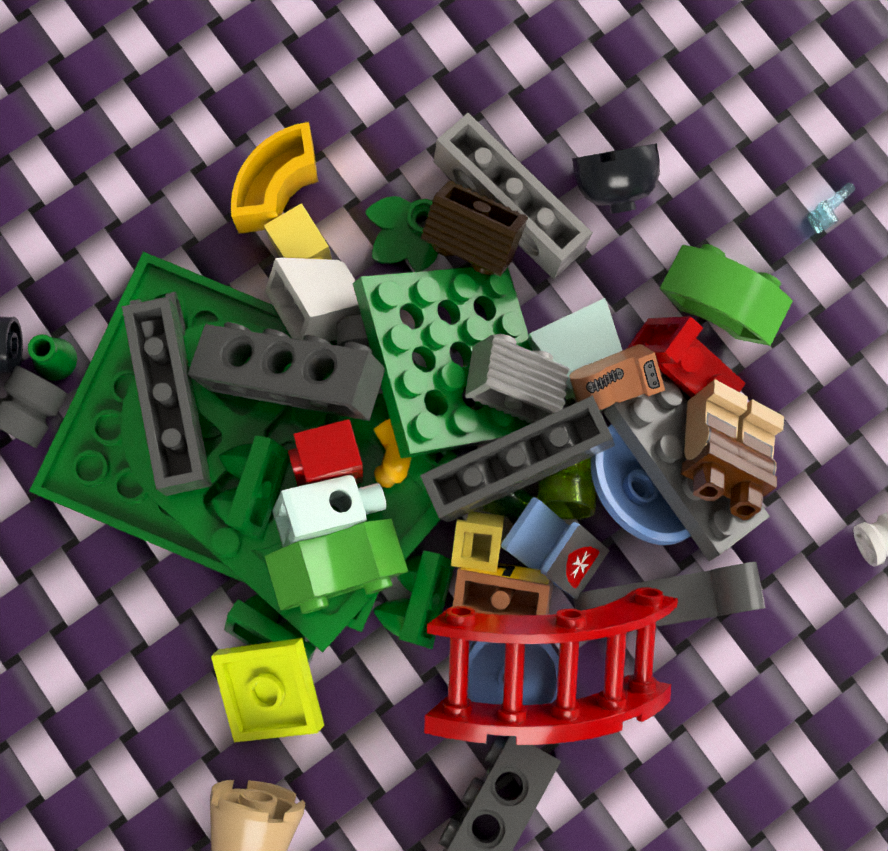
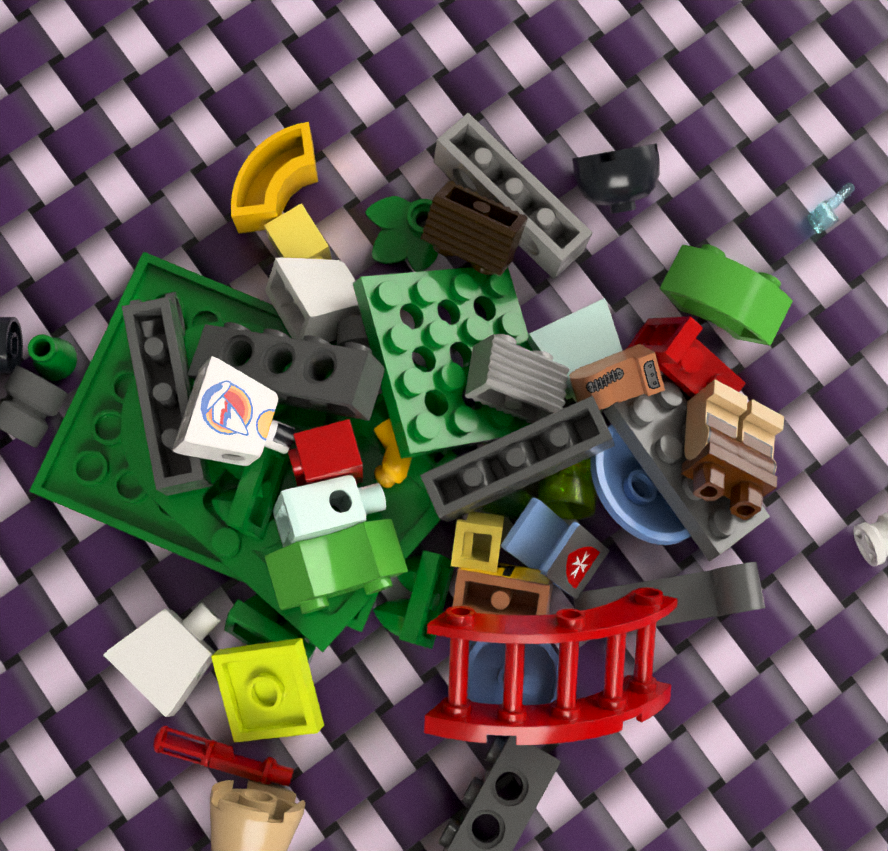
none -> white torso [104,602,221,717]
none -> red piece [153,726,294,787]
none -> white torso [172,356,295,466]

